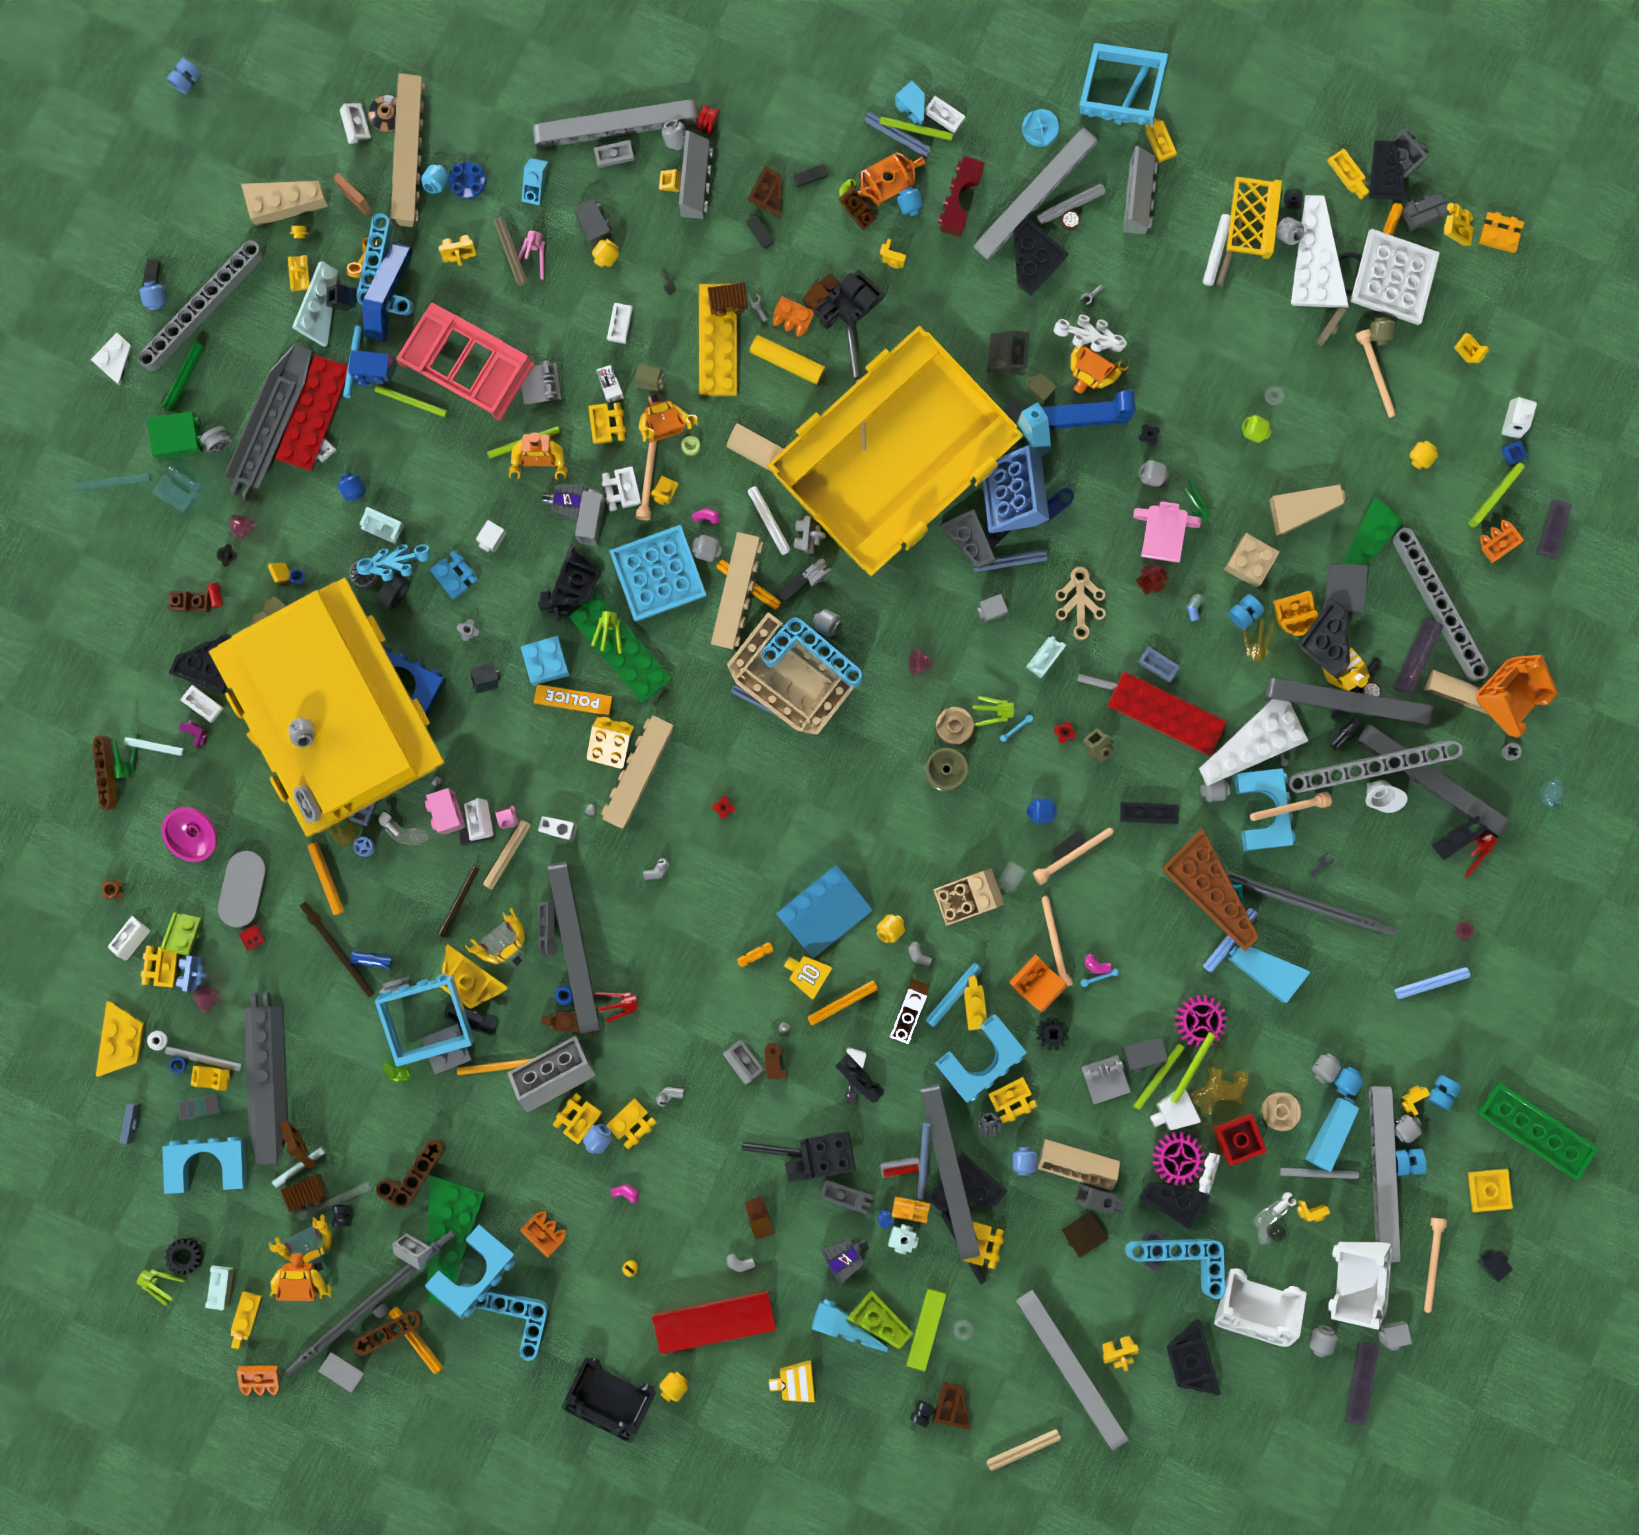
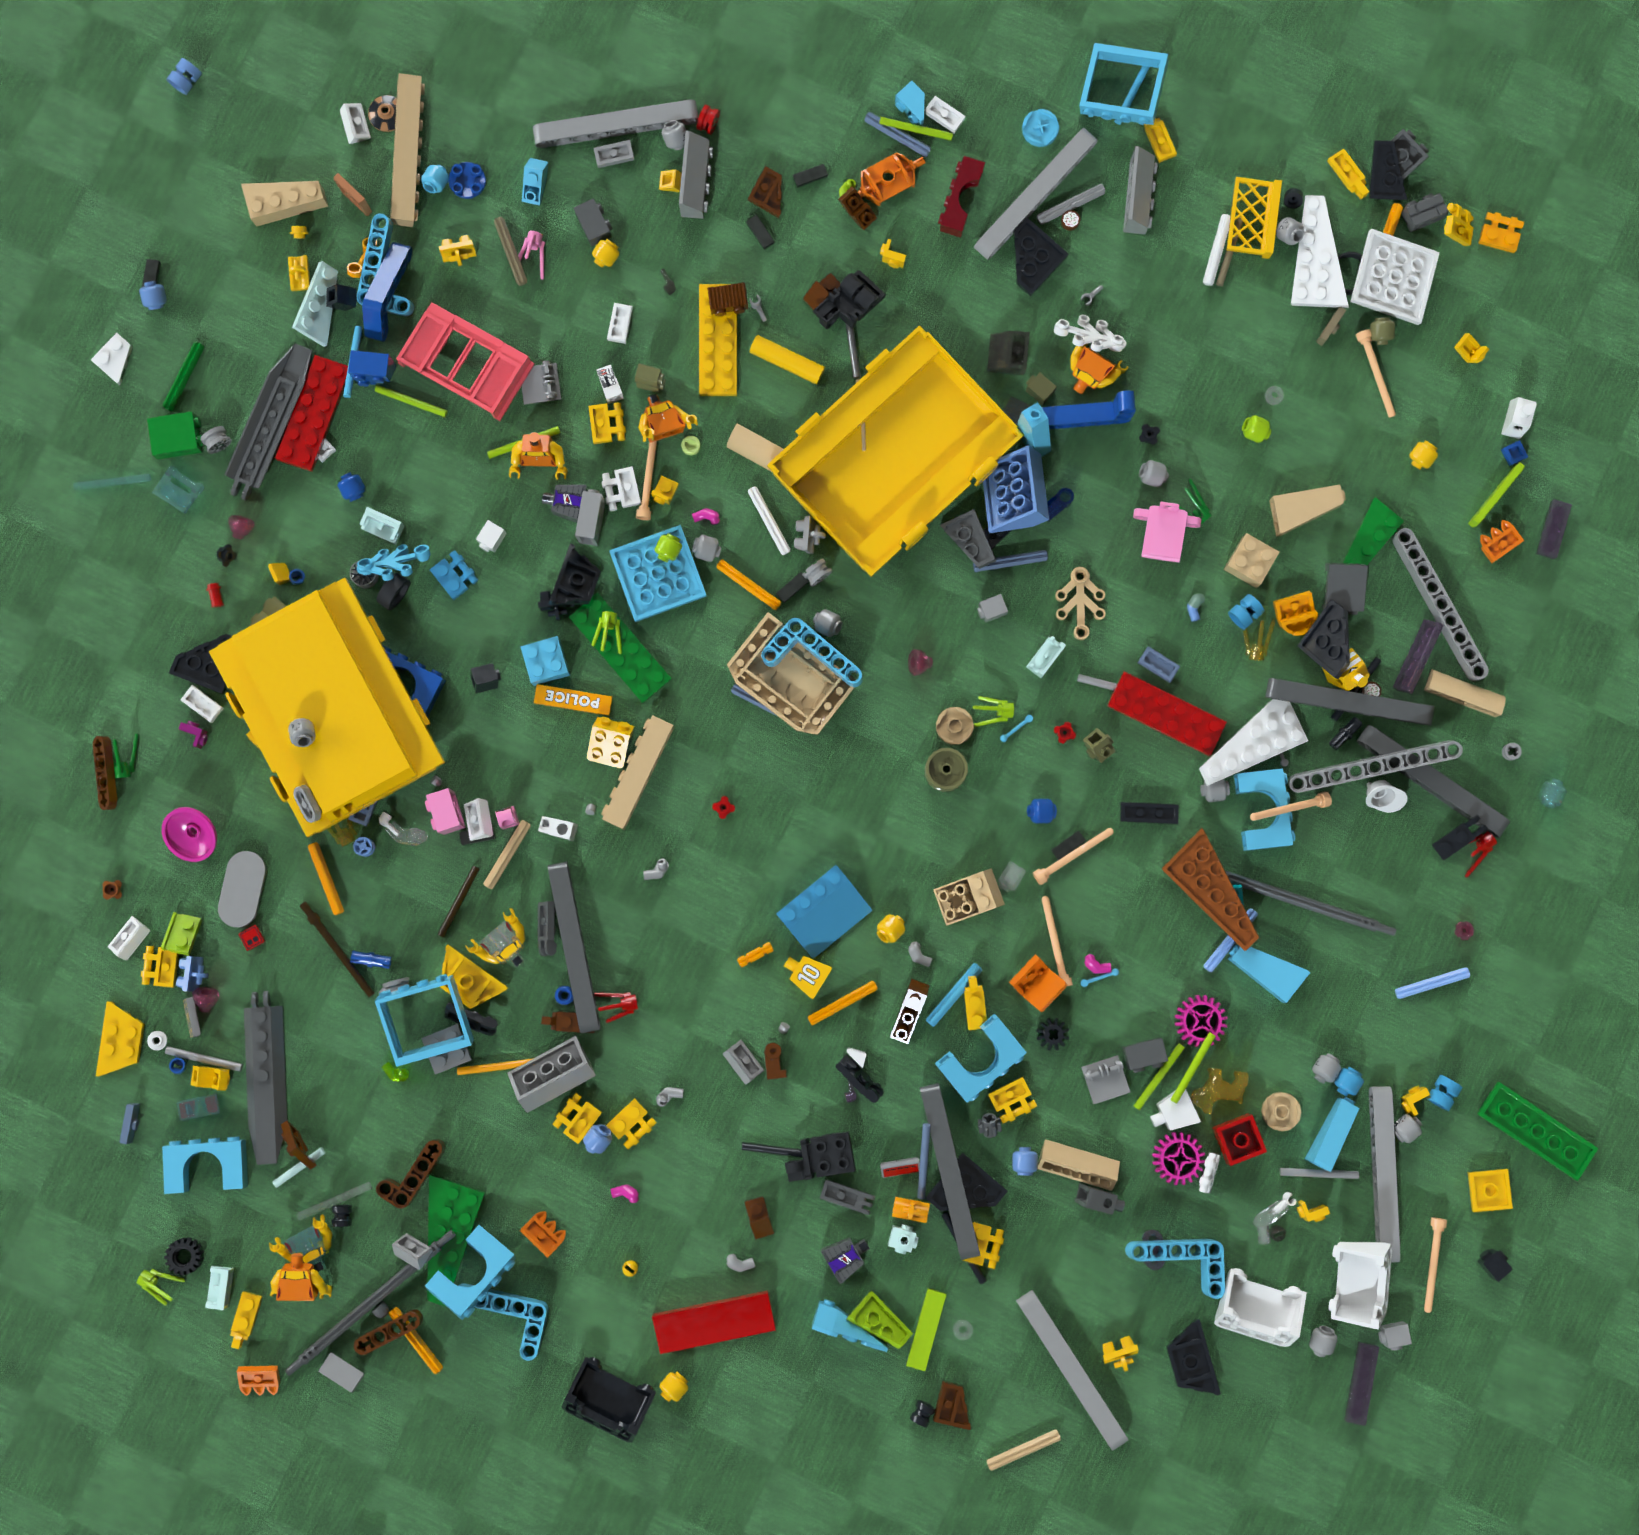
light aqua bar [124,737,184,756] -> none
light grey beam [138,240,264,371] -> none
reddish brown slope [168,591,211,613] -> none
reddish brown brick [280,1173,329,1214] -> none
light grey plate [457,619,479,641] -> none
tan brick [711,532,764,650] -> none
torso [769,1360,815,1402] -> none
orange plate [773,296,815,337] -> none
blue plate [877,1210,893,1229] -> none
dark azure head [897,187,924,217] -> none
dark brown piece [1062,1211,1108,1258] -> none
clear red brick [1135,564,1170,595] -> none
black wing [1139,1181,1210,1229] -> none
hand [1309,853,1334,877] -> none
dark azure wheel [1395,1148,1426,1176] -> none
orange windscreen [1475,655,1559,737] -> none
none -> light grey tile [183,997,201,1038]
none -> lime head [654,533,682,563]

